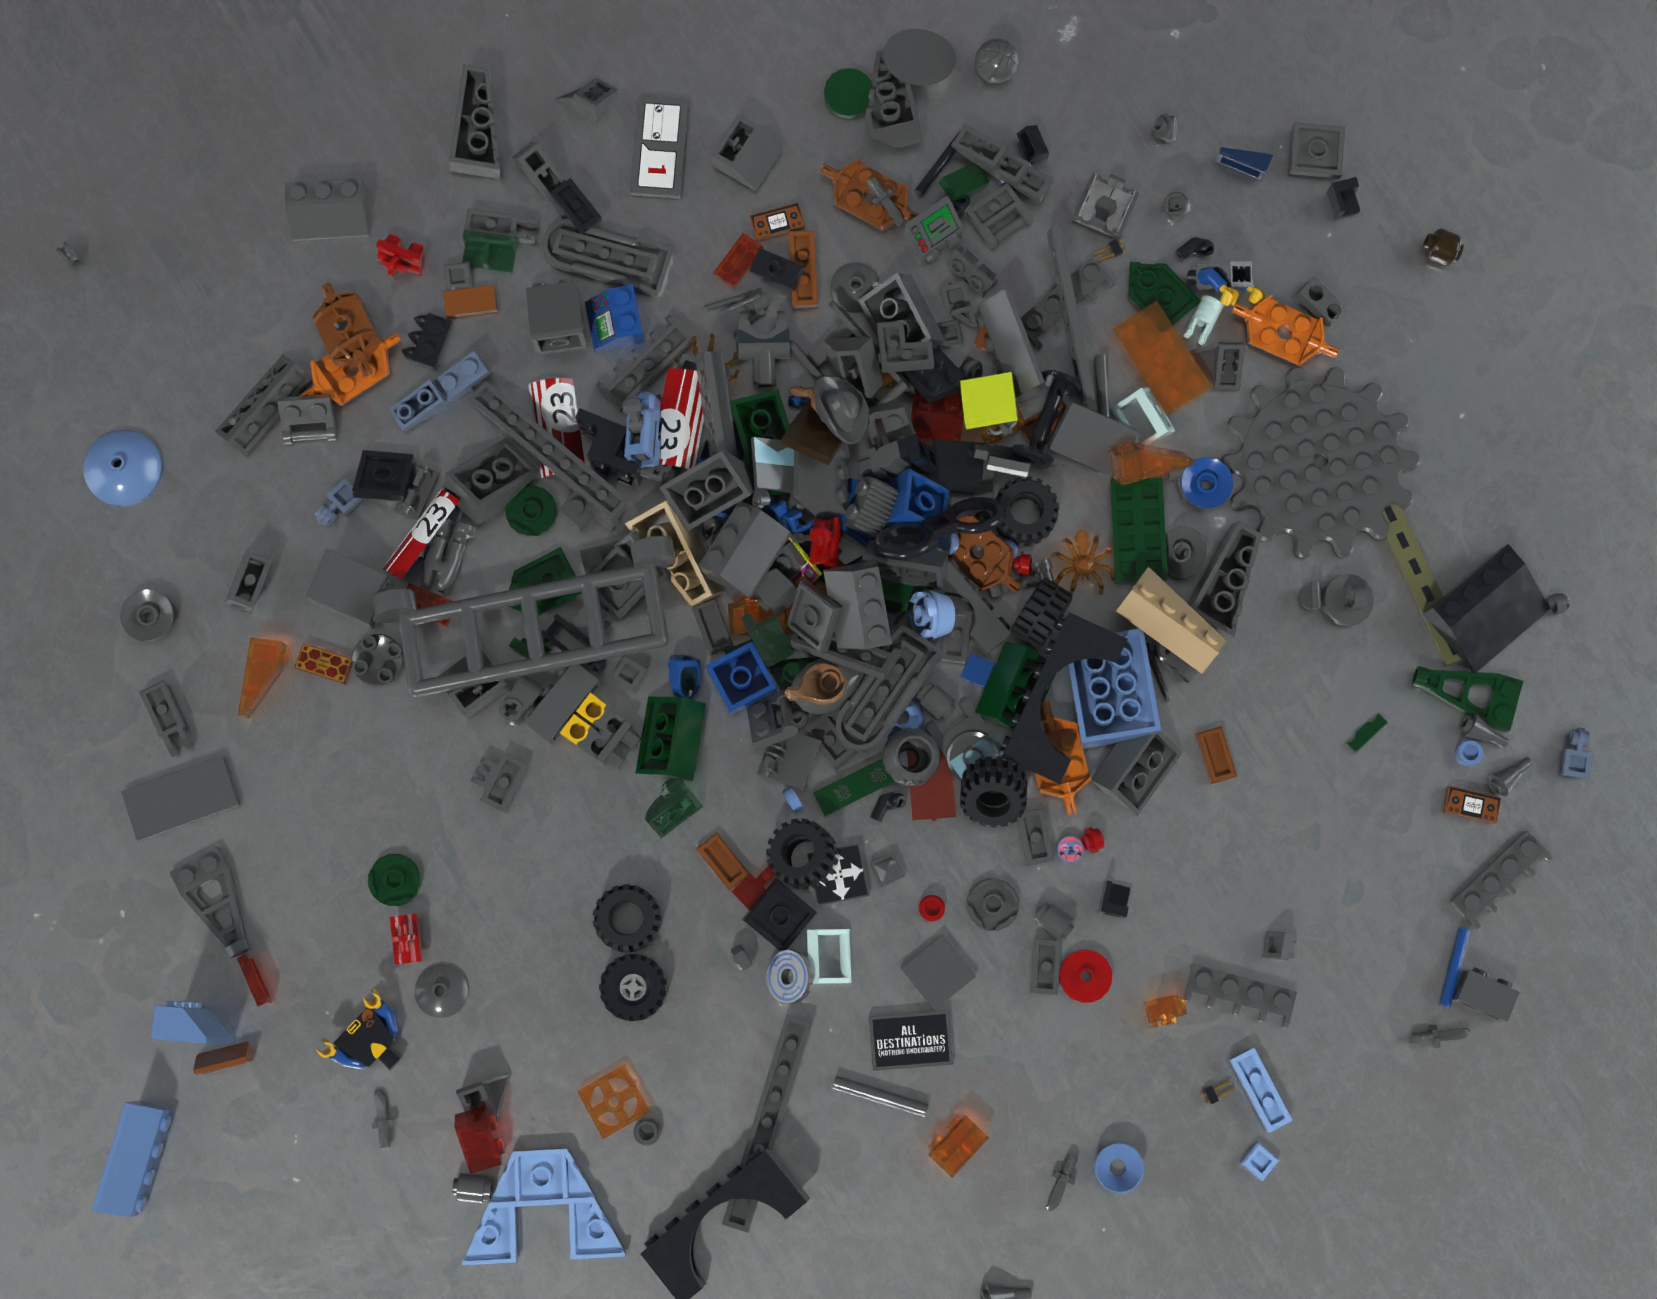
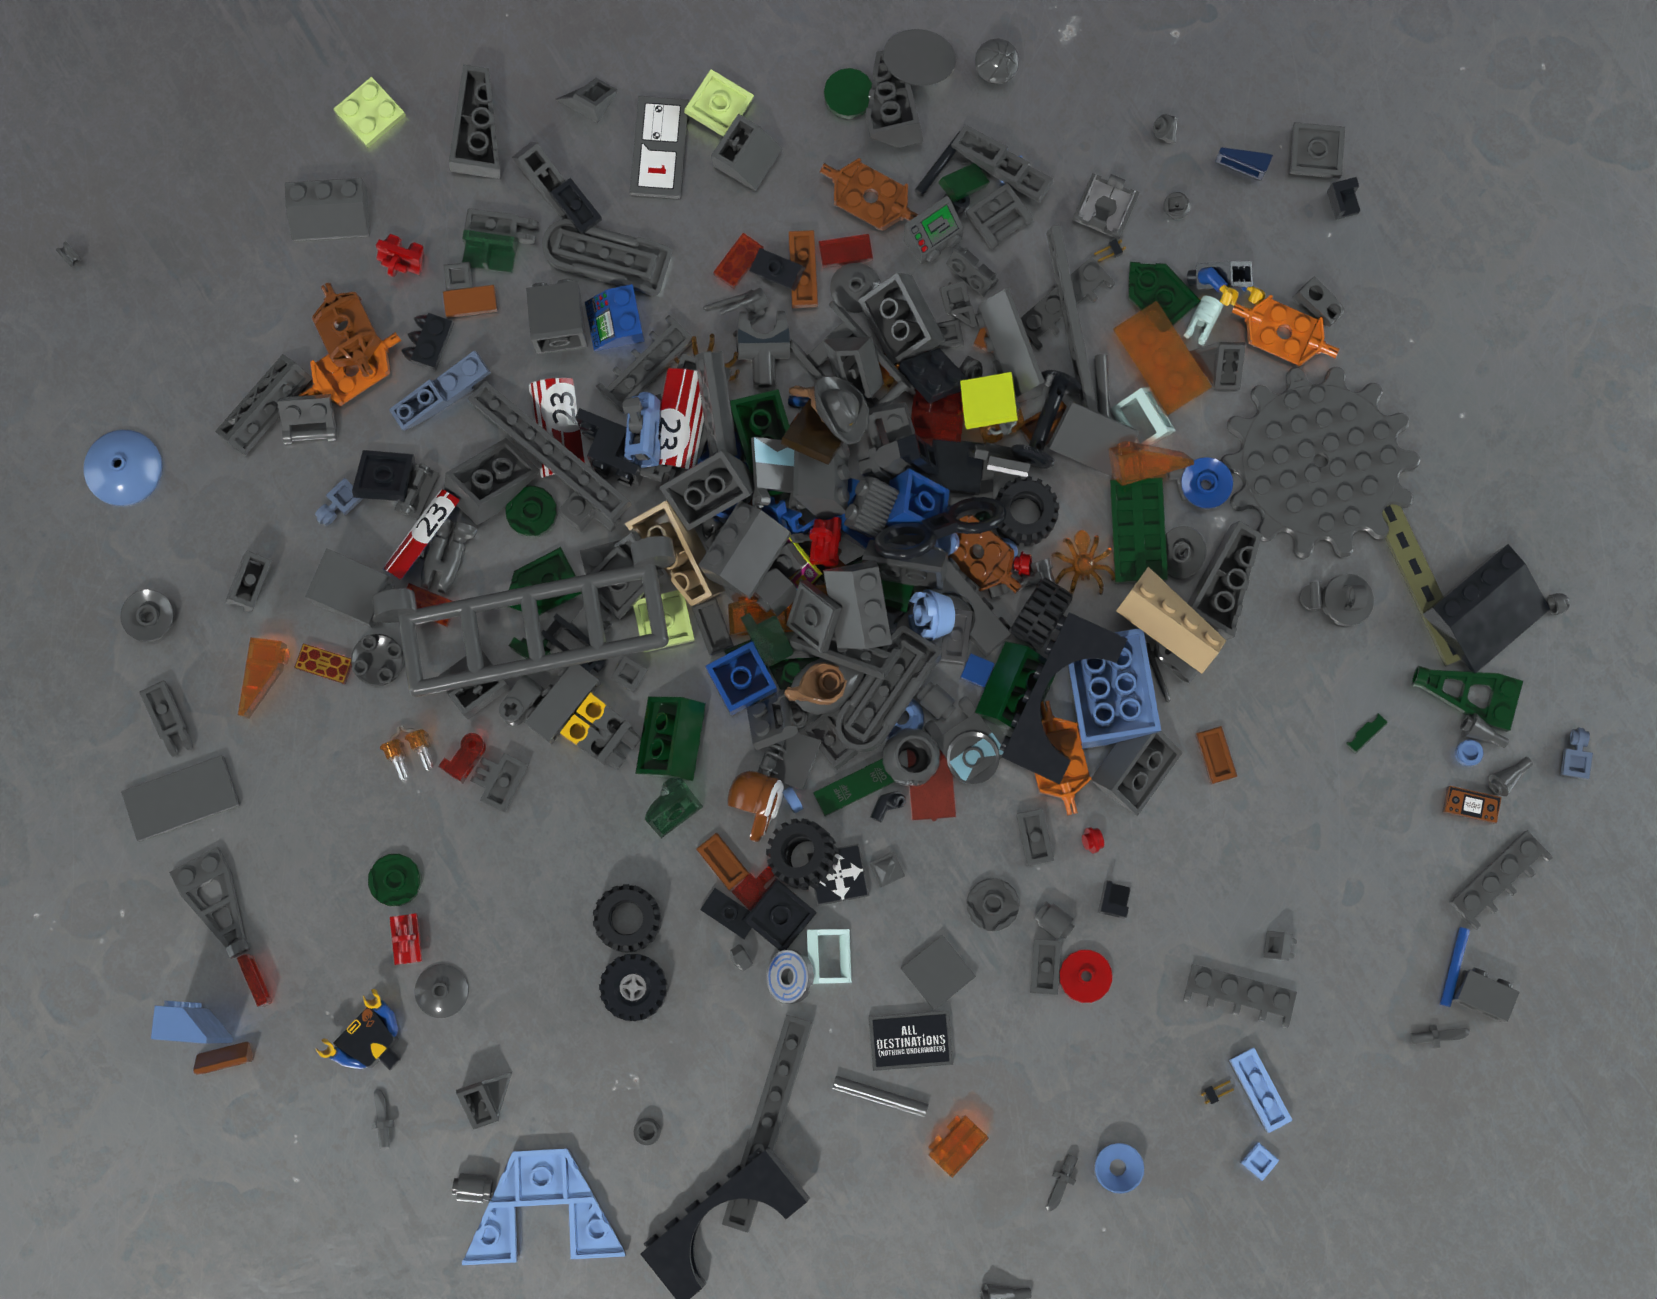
medium blue slope [92,1101,171,1217] -> none
clear red brick [454,1106,505,1174] -> none
clear orange piece [577,1065,651,1139] -> none
blue rock [668,655,701,699] -> none
tile [750,202,805,241] -> none
dark grey piece [866,177,903,226] -> none
dark grey plate [877,321,934,373] -> none
red plate [919,895,945,922] -> none
black tyre [960,756,1028,828] -> none
black piece [1017,125,1049,164] -> none
tile [1057,836,1084,863] -> none
clear orange brick [1144,995,1187,1028] -> none
black arm [1175,237,1215,261] -> none
dark brown head [1423,228,1464,266] -> none
none -> yellowish green plate [333,77,406,148]
none -> piece [380,725,434,780]
none -> clear red leg [438,733,486,784]
none -> yellowish green plate [633,590,695,653]
none -> yellowish green plate [684,69,754,136]
none -> black plate [700,888,752,940]
none -> dark orange piece [727,771,784,842]
none -> clear red tile [819,234,873,268]

